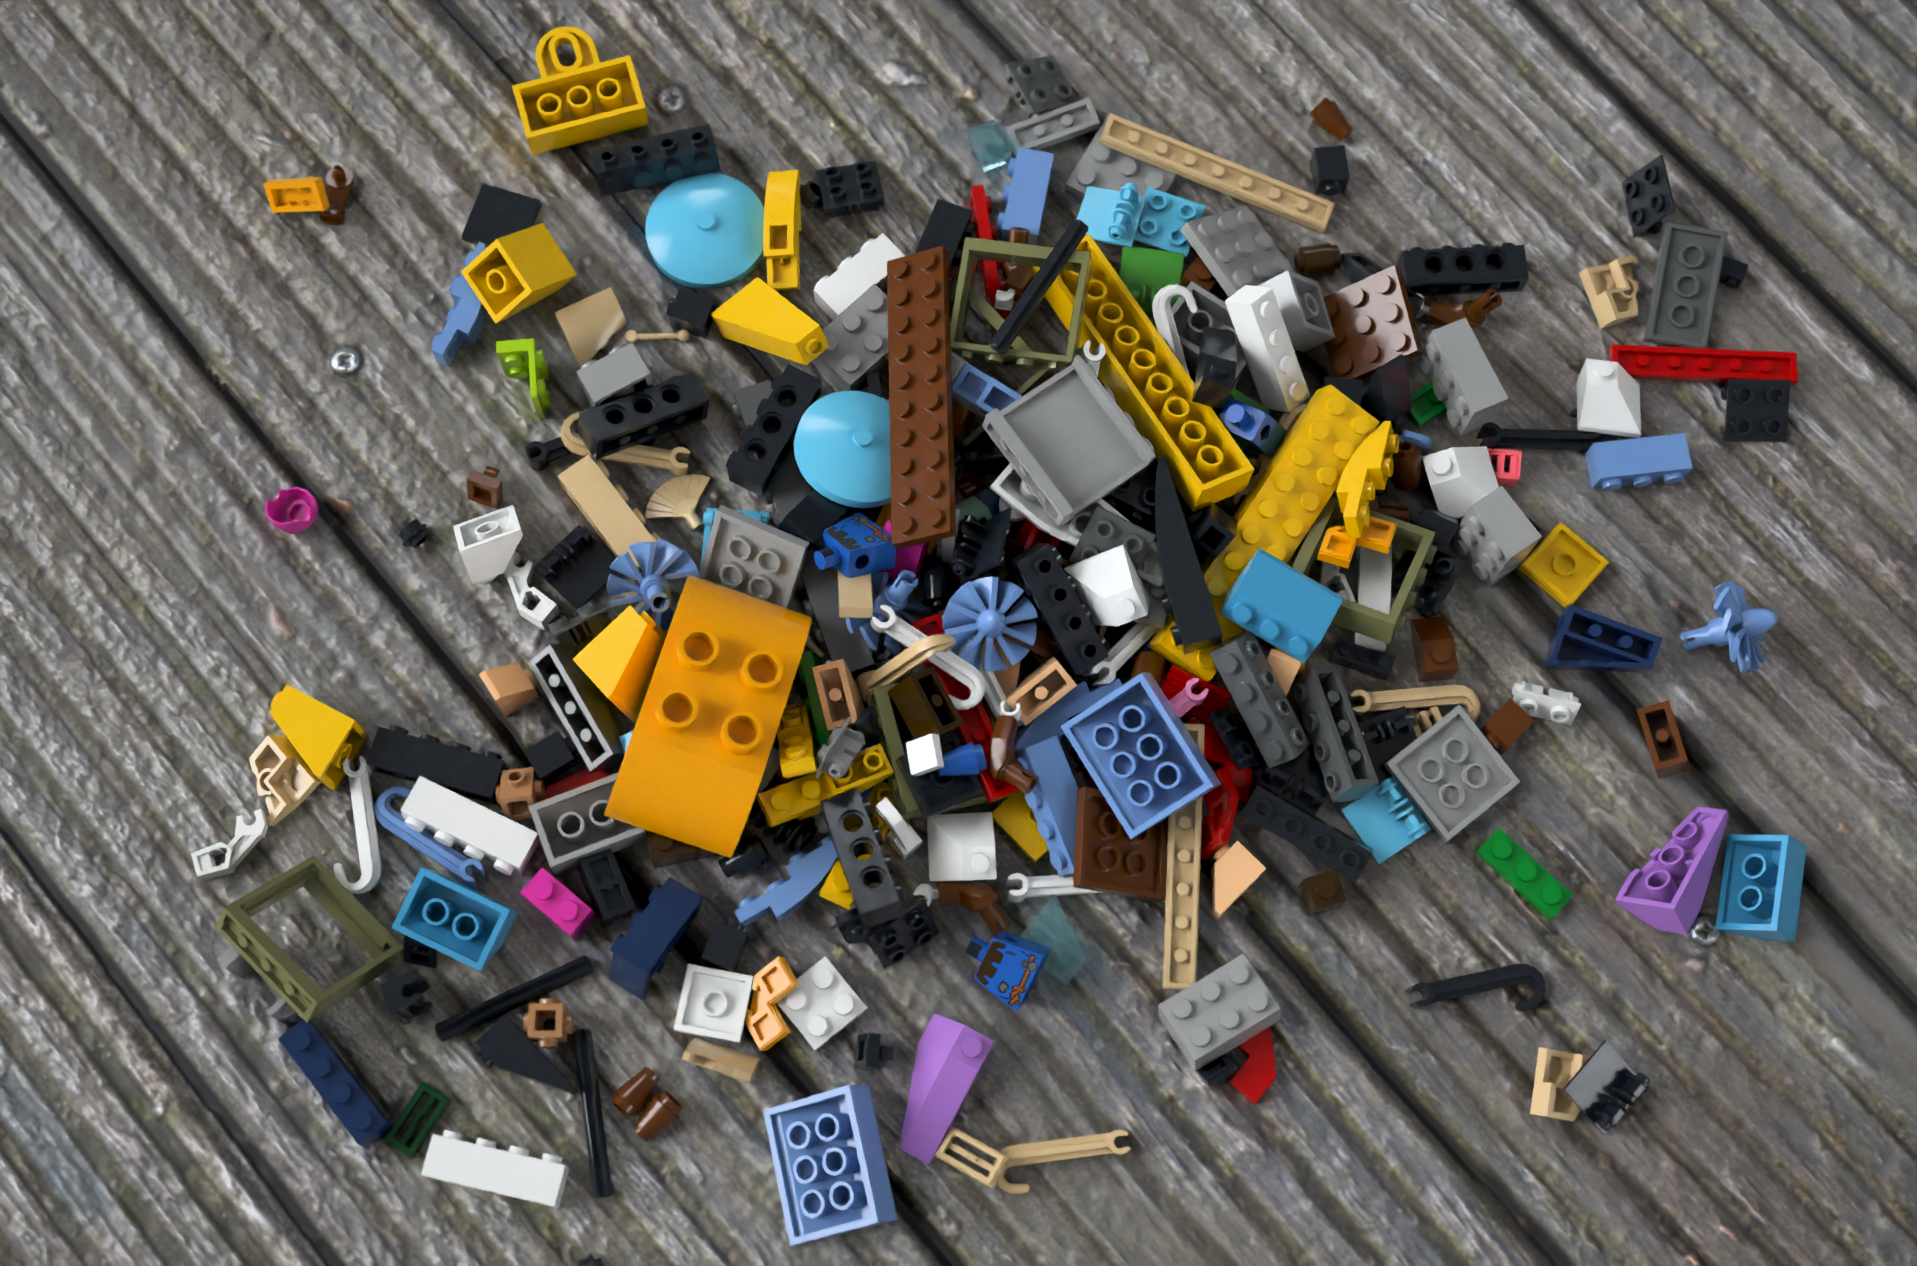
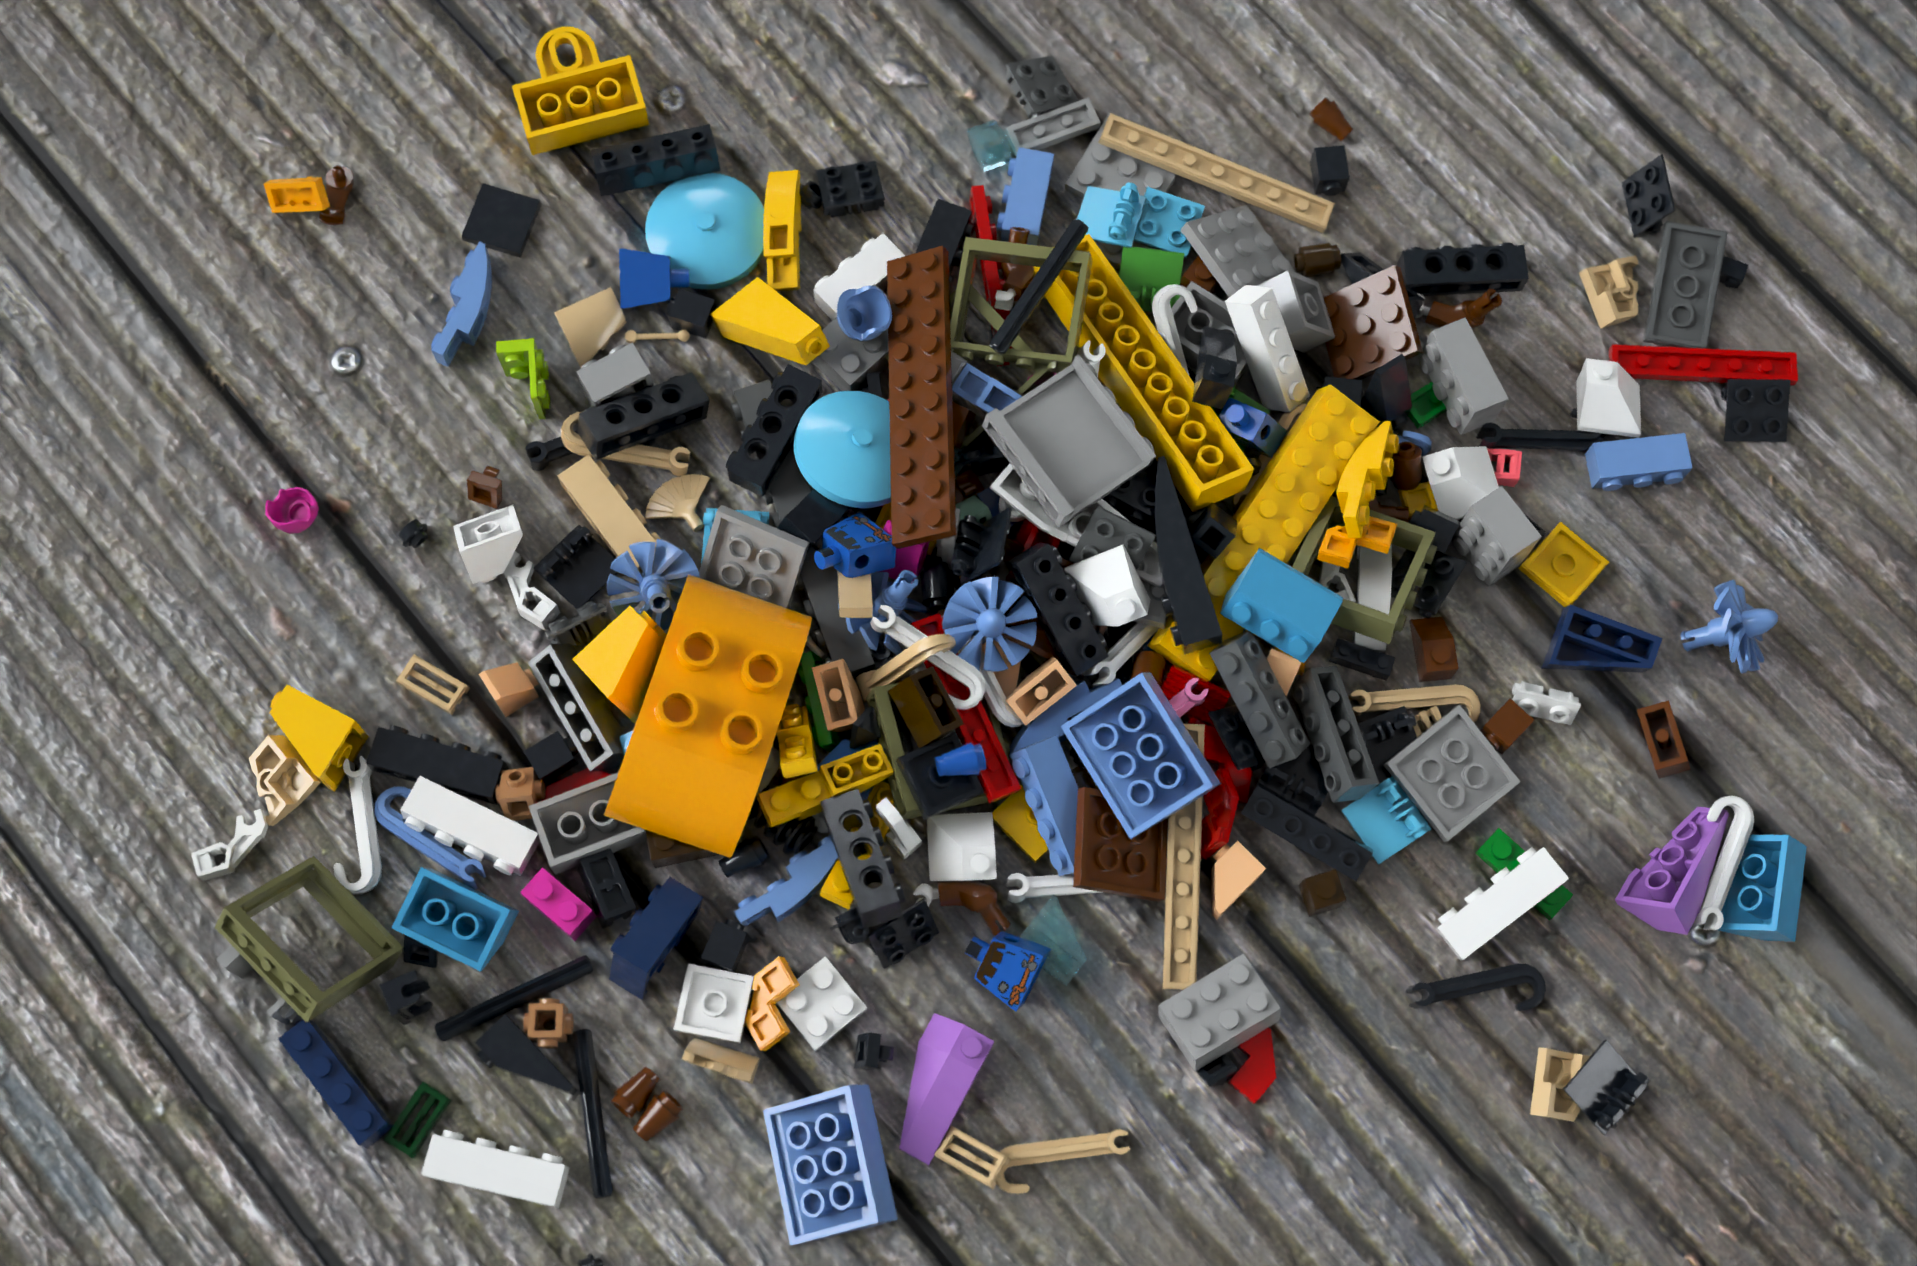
yellow slope [461,223,577,324] -> none
light grey hinge [815,717,865,778] -> none
white tile [906,734,944,776] -> none
reddish brown arm [989,700,1039,795] -> none
none -> tan tile [396,654,470,715]
none -> blue torso [619,248,690,308]
none -> medium blue helmet [837,285,892,341]
none -> yellow tile [1398,482,1438,520]
none -> white brick [1436,847,1569,960]
none -> white piece [1693,796,1754,930]

